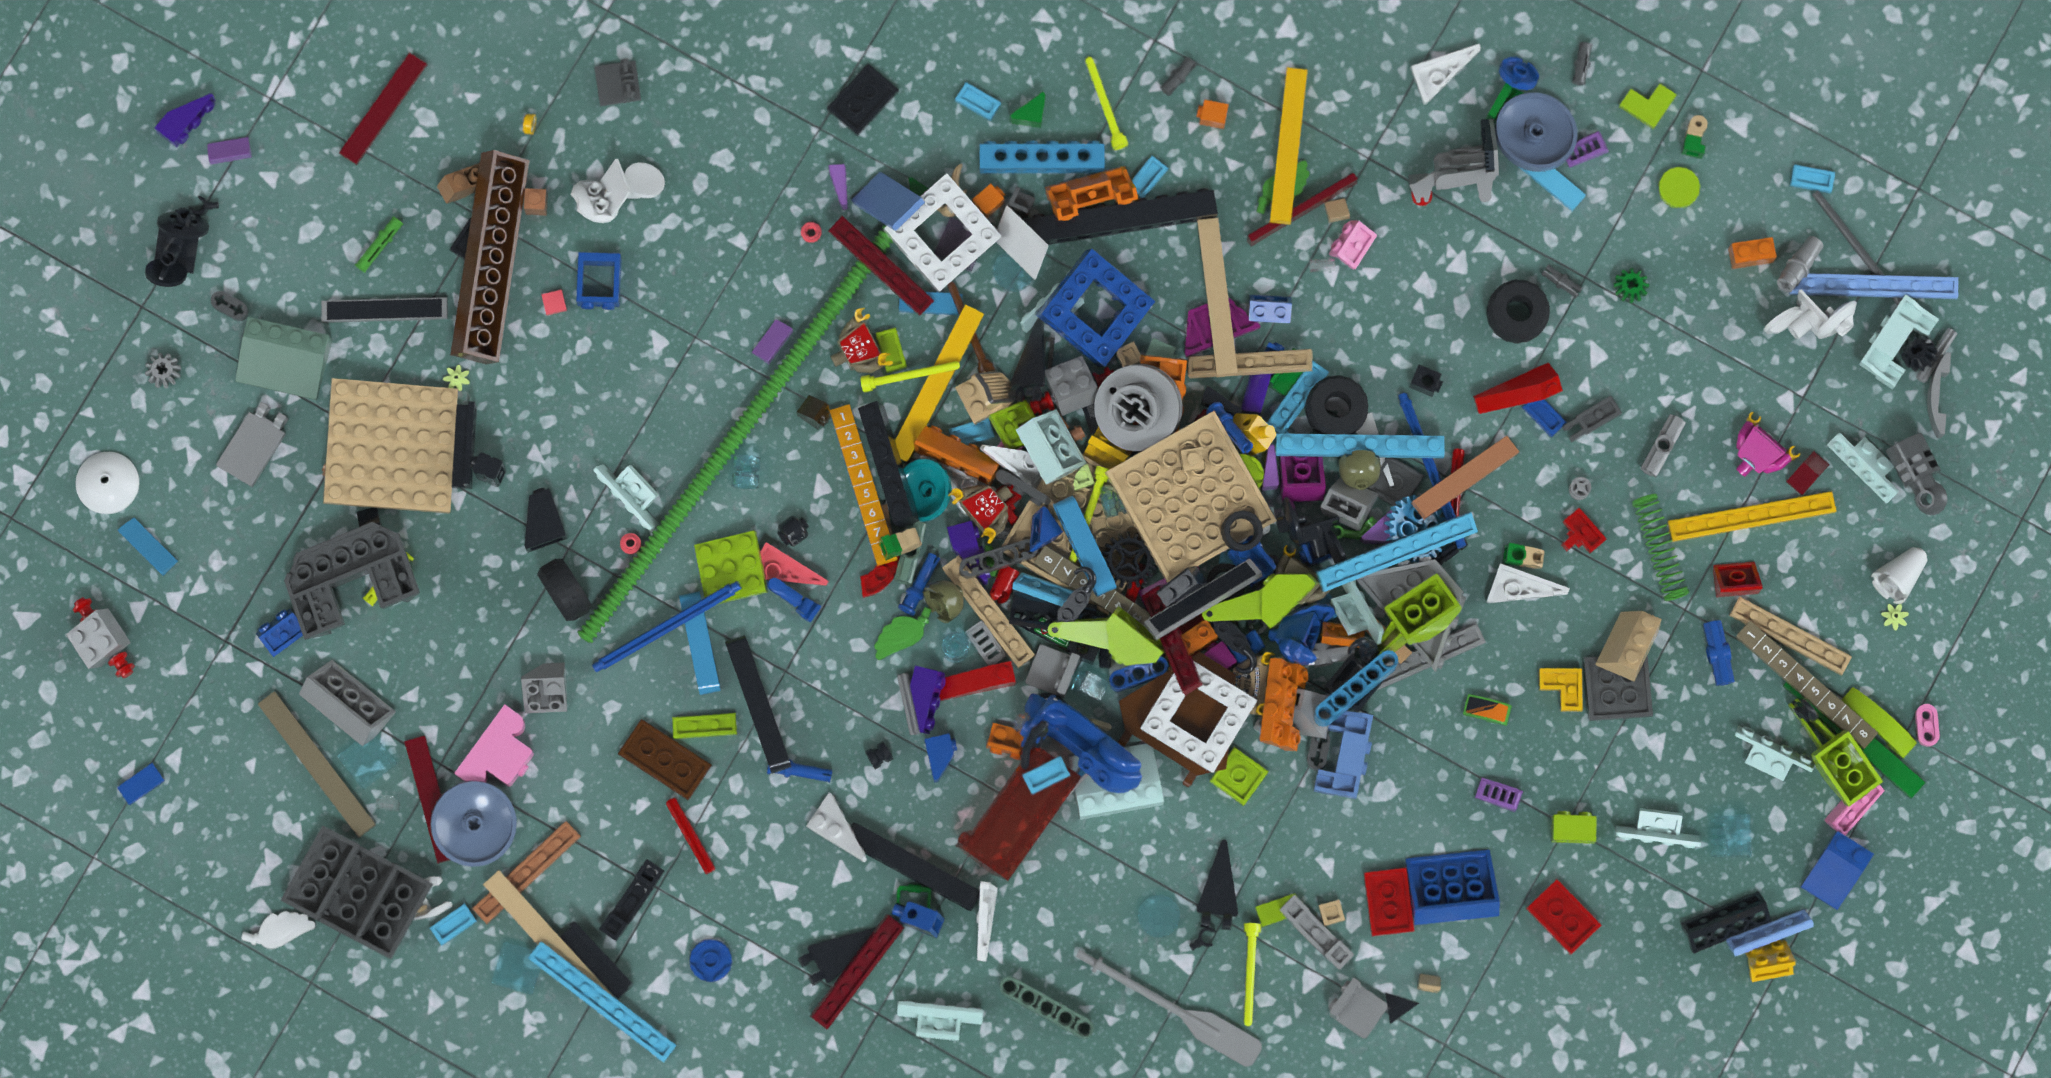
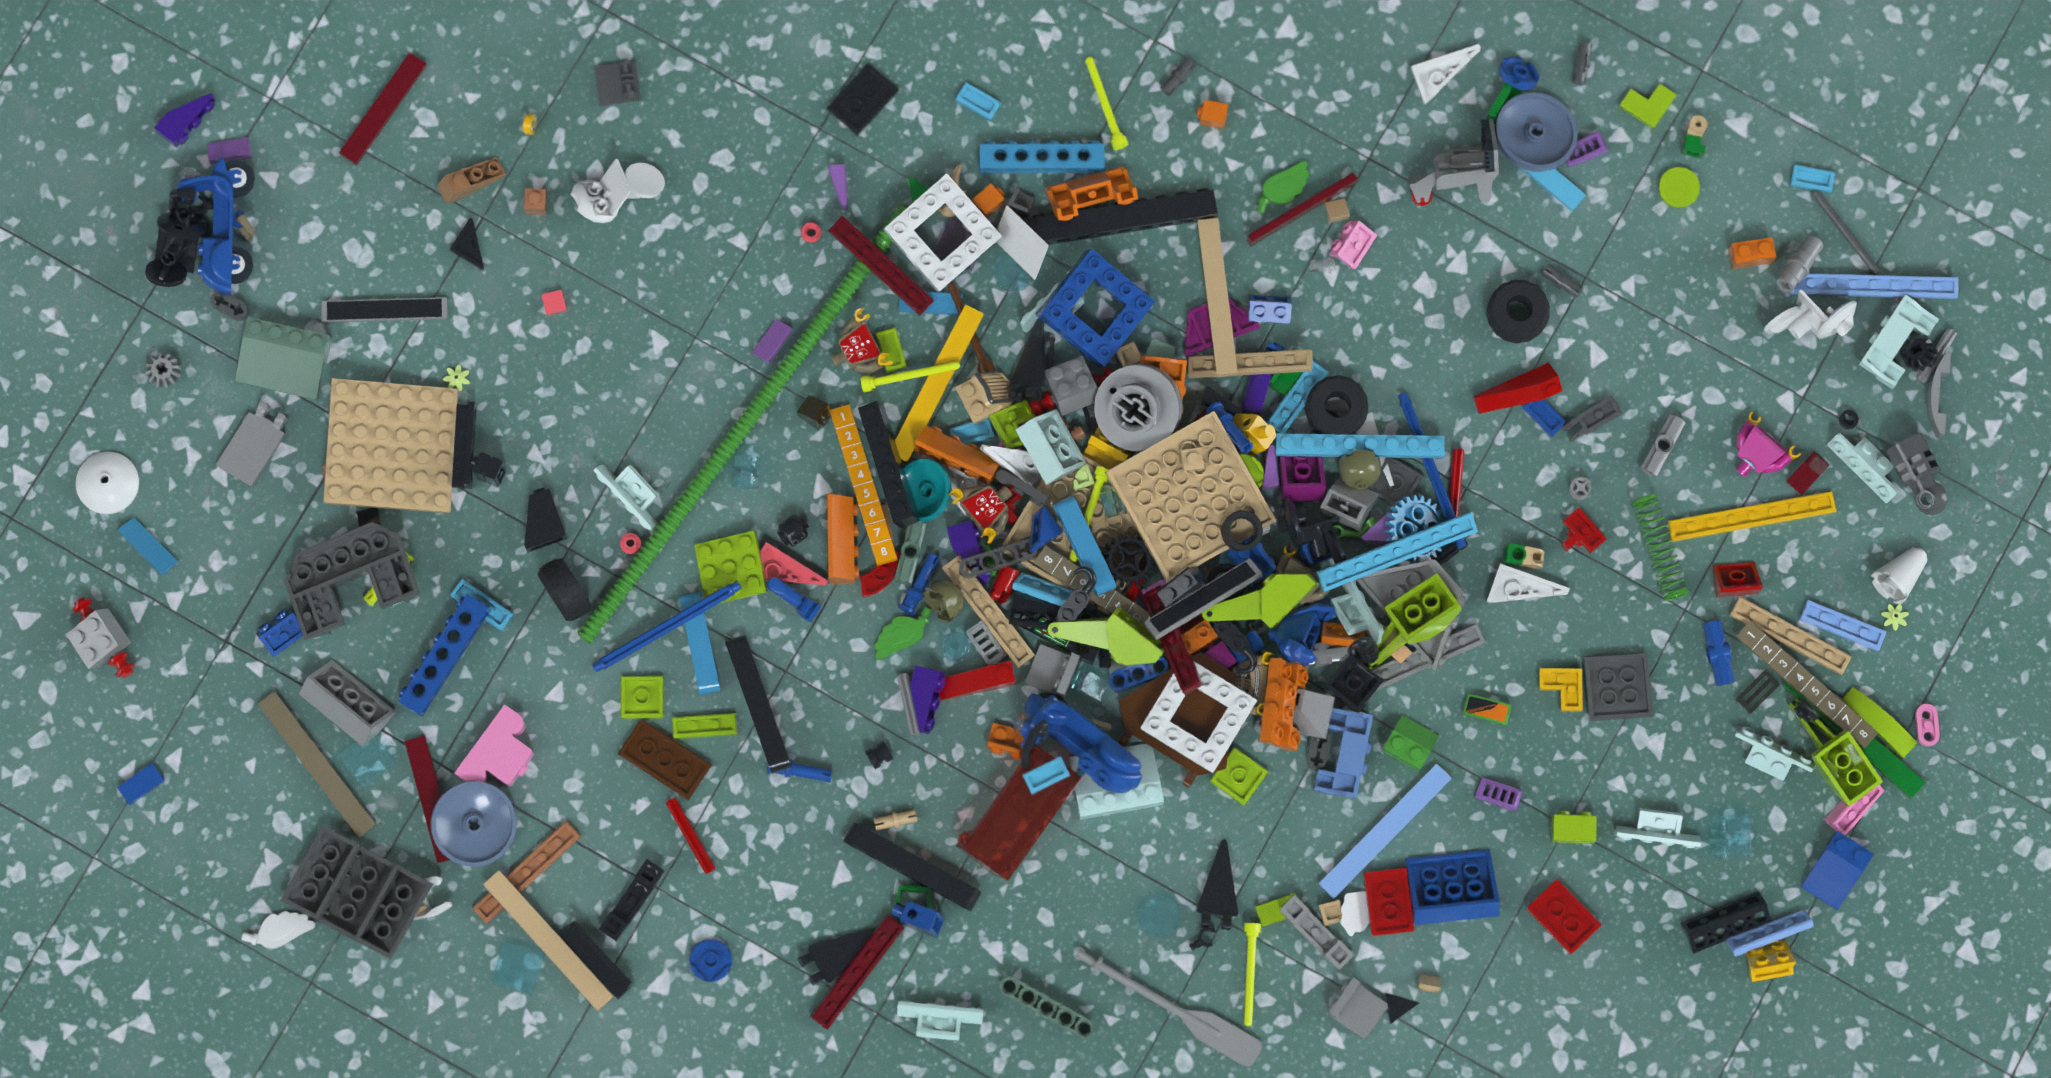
bright green pin [354,216,404,273] -> none
medium azure tile [430,903,477,946] -> none
reddish brown brick [450,150,530,364] -> none
light grey slope [521,662,567,713] -> none
medium azure tile [528,941,677,1063] -> none
blue window [576,252,622,310] -> none
white wing [806,793,867,863] -> none
medium blue tile [851,172,925,231] -> none
leg [879,528,922,560] -> none
blue slope [925,734,957,783] -> none
white wing [977,881,998,962] -> none
green slope [1010,92,1046,128] -> none
medium azure tile [1131,156,1168,198] -> none
yellow tile [1270,67,1307,225] -> none
dark azure beam [1314,650,1398,727] -> none
black brick [1409,365,1443,397] -> none
nougat tile [1411,436,1519,519] -> none
tan slope [1596,611,1662,682] -> none
green gear [1613,268,1649,304] -> none
none -> blue piece [168,157,255,296]
none -> blue brick [398,594,491,717]
none -> medium azure tile [450,578,514,632]
none -> lime tile [621,676,664,719]
none -> orange slope [827,494,859,584]
none -> tan pin [873,809,918,831]
none -> light blue tile [1318,764,1452,899]
none -> white sticker [1341,891,1370,936]
none -> bright green slope [1381,715,1439,772]
none -> clear smoke tile [1735,670,1780,714]
none -> light blue tile [1800,600,1887,652]
none -> black bush [1839,410,1859,430]

